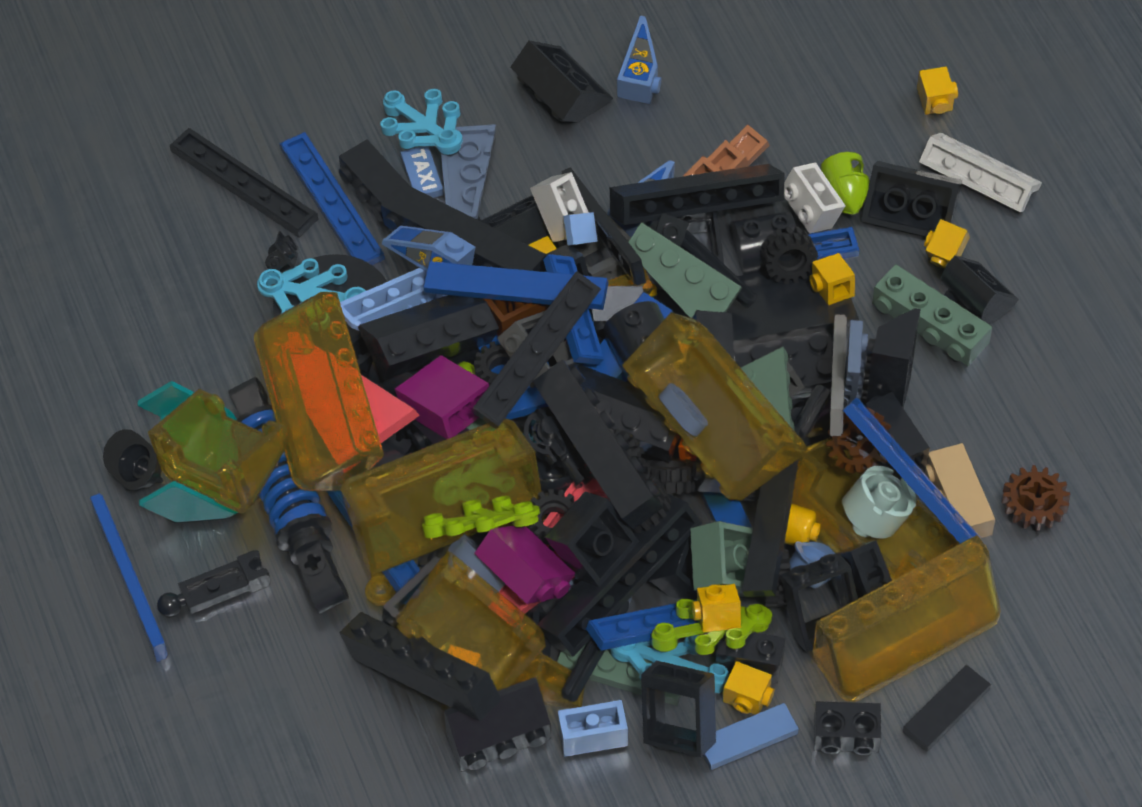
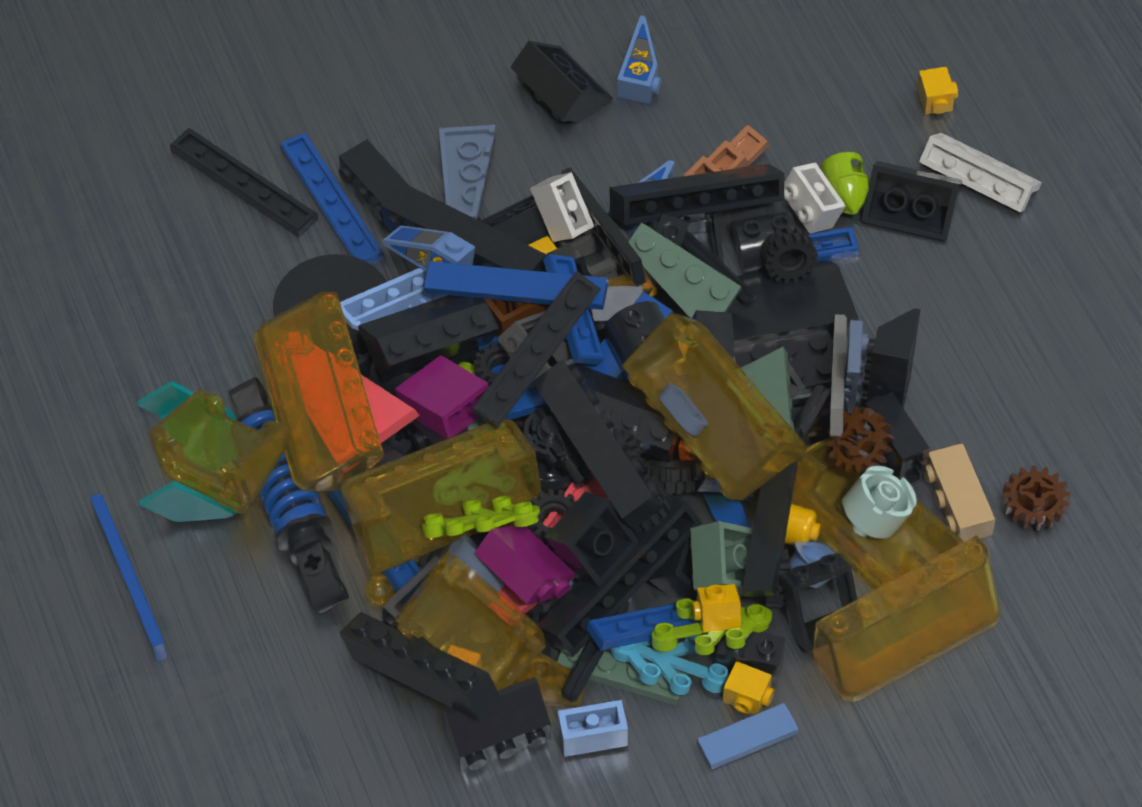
black piece [103,429,164,490] -> none
black plate [157,550,271,617] -> none
medium azure plant [257,258,366,332] -> none
black hinge [265,231,298,270] -> none
medium azure plant [380,89,463,155] -> none
medium blue tile [400,146,444,198] -> none
light blue tile [563,212,598,246] -> none
black window [641,660,716,757] -> none
yellow brick [810,253,855,305] -> none
black brick [814,701,881,755] -> none
black brick [838,540,899,613] -> none
blue tile [843,398,980,553] -> none
sand green brick [872,264,992,366] -> none
black tile [903,664,991,751] -> none
yellow brick [924,219,970,269] -> none
black brick [941,255,1019,324] -> none

